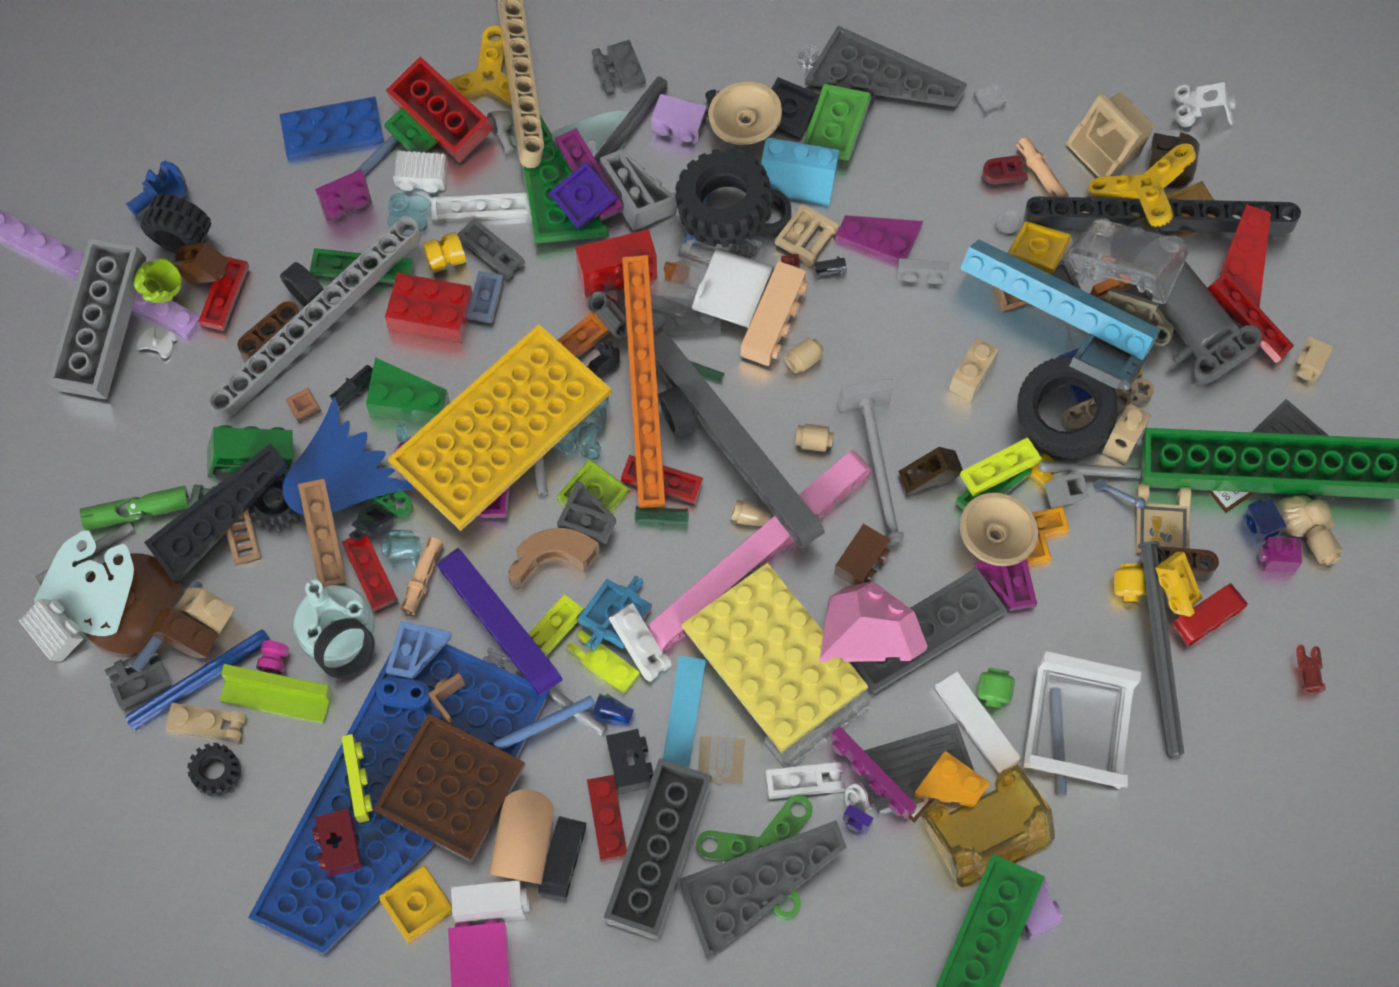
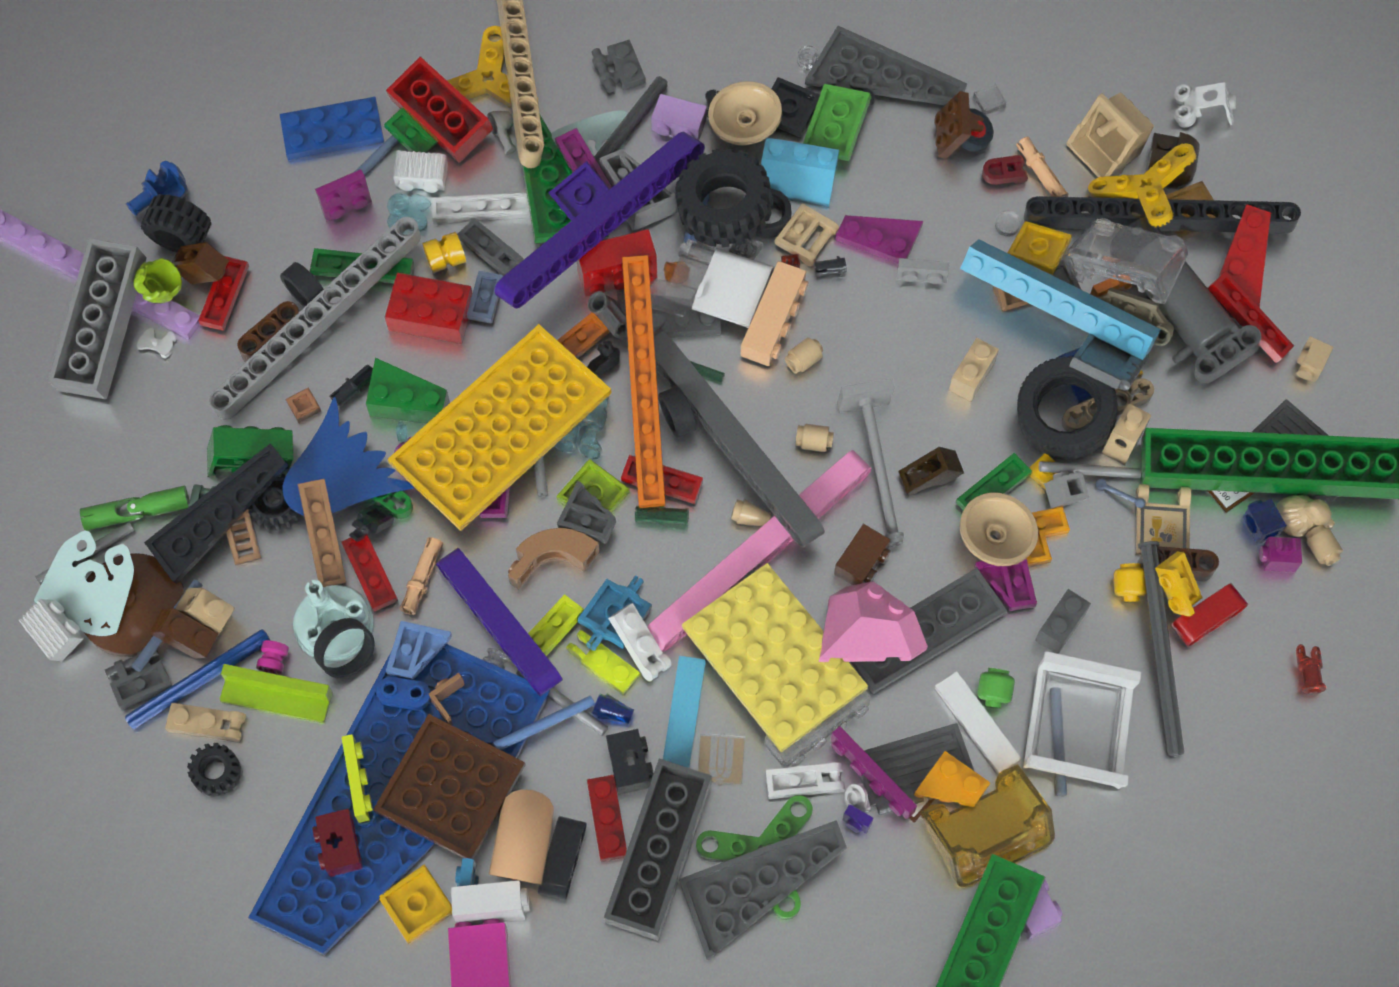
clear light blue head [381,530,420,564] -> none
neon yellow plate [960,437,1042,497] -> none
none -> dark azure plate [455,858,479,887]
none -> dark purple beam [495,131,705,309]
none -> reddish brown plate [934,91,994,159]
none -> dark grey brick [1035,589,1091,654]

